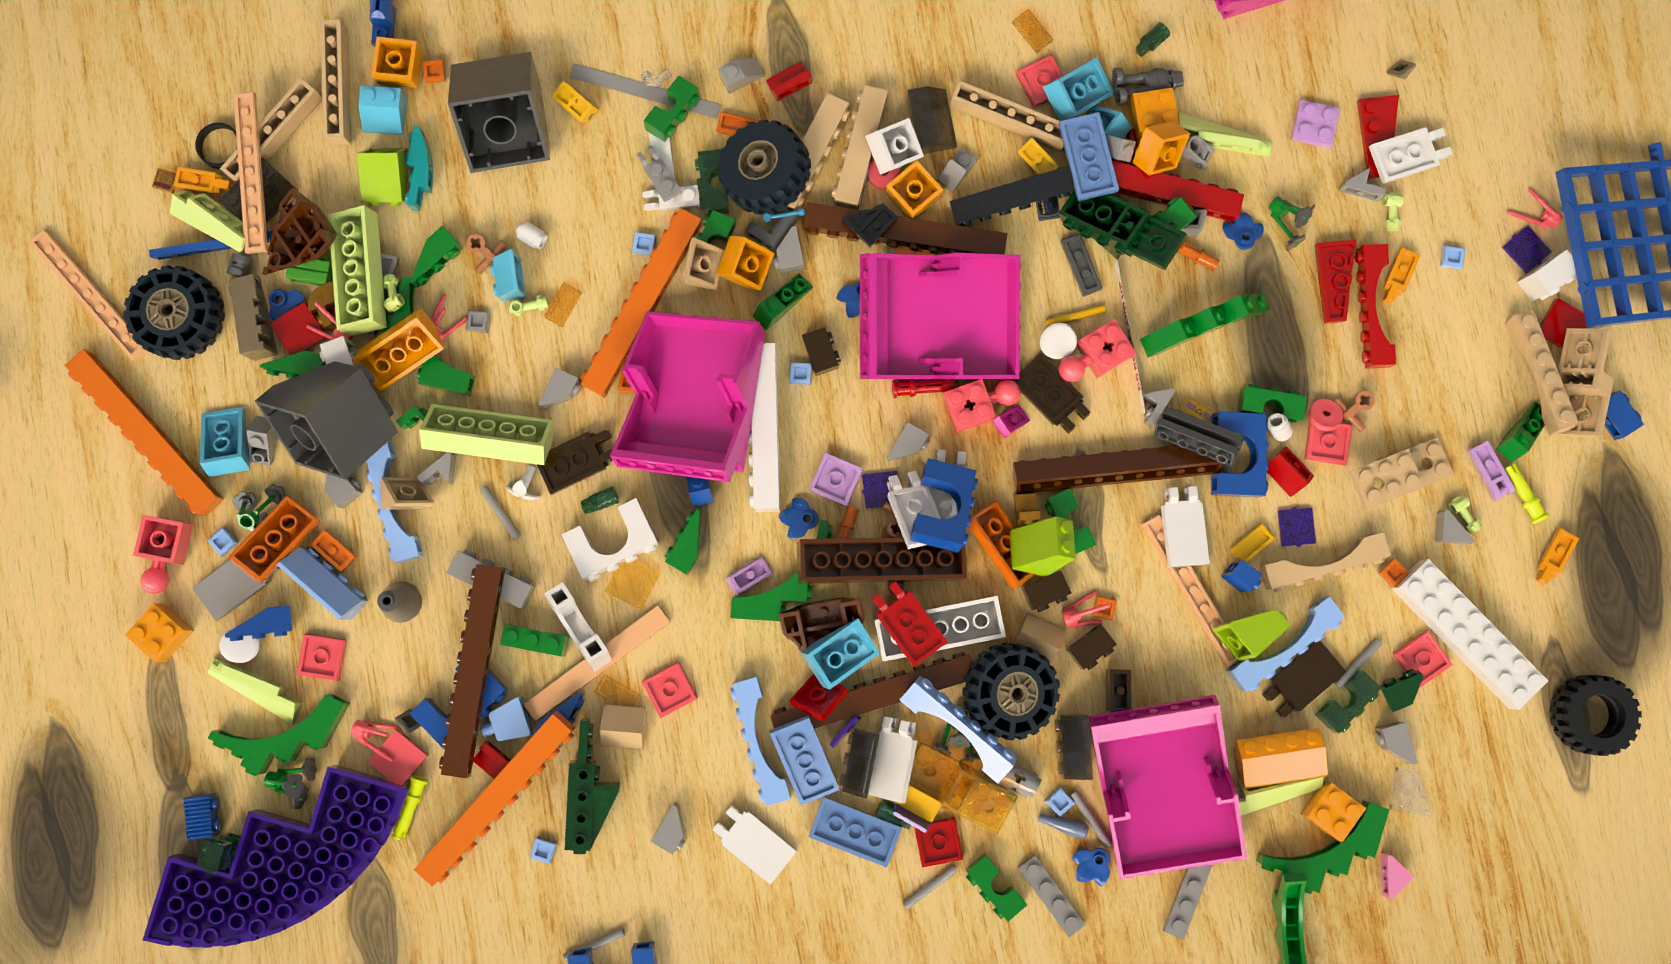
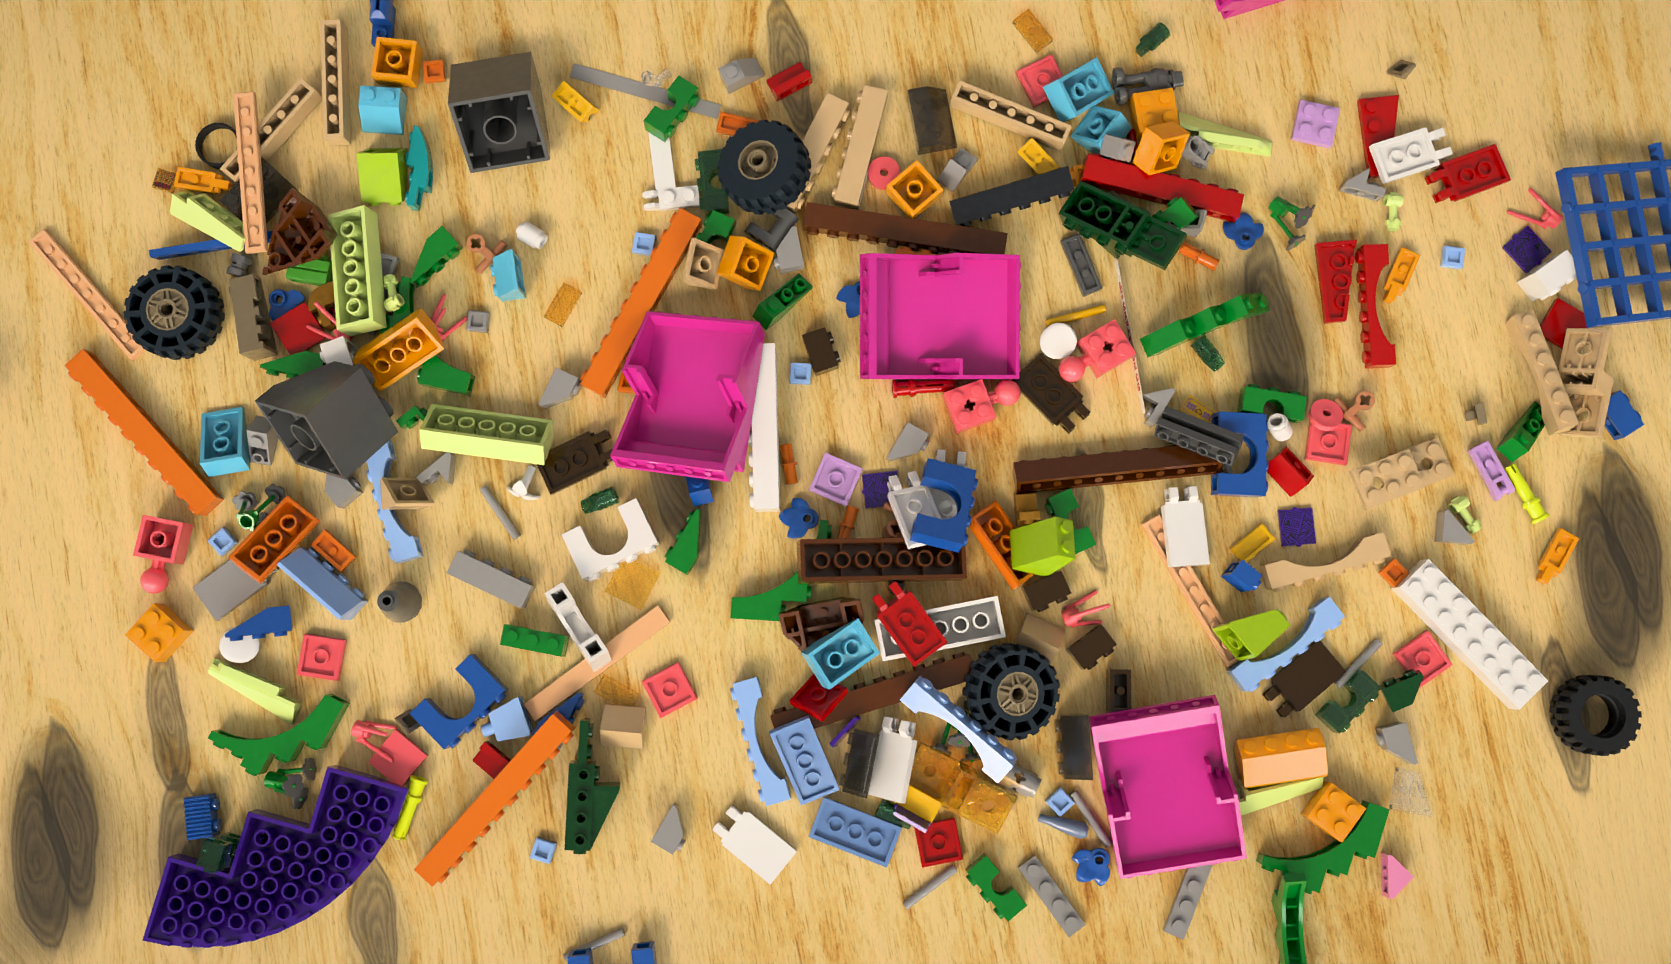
reddish brown brick [439,564,505,778] -> none
yellowish green bar [509,295,549,317] -> none
light grey hinge [637,146,682,202] -> none
lavender slope [725,556,773,597] -> none
dark azure hinge [763,208,805,222] -> none
black wing [842,203,898,248] -> none
white brick [865,118,924,174] -> none
dark pink slope [993,404,1030,438] -> none
sticker [1036,195,1060,221] -> none
medium blue plate [1059,112,1119,201] -> none
orange tile [1091,596,1117,621] -> none
none -> orange axle [780,443,798,485]
none -> clear green hinge [1190,334,1225,372]
none -> red tile [1425,144,1511,203]
none -> dark tan tile [1464,402,1487,425]

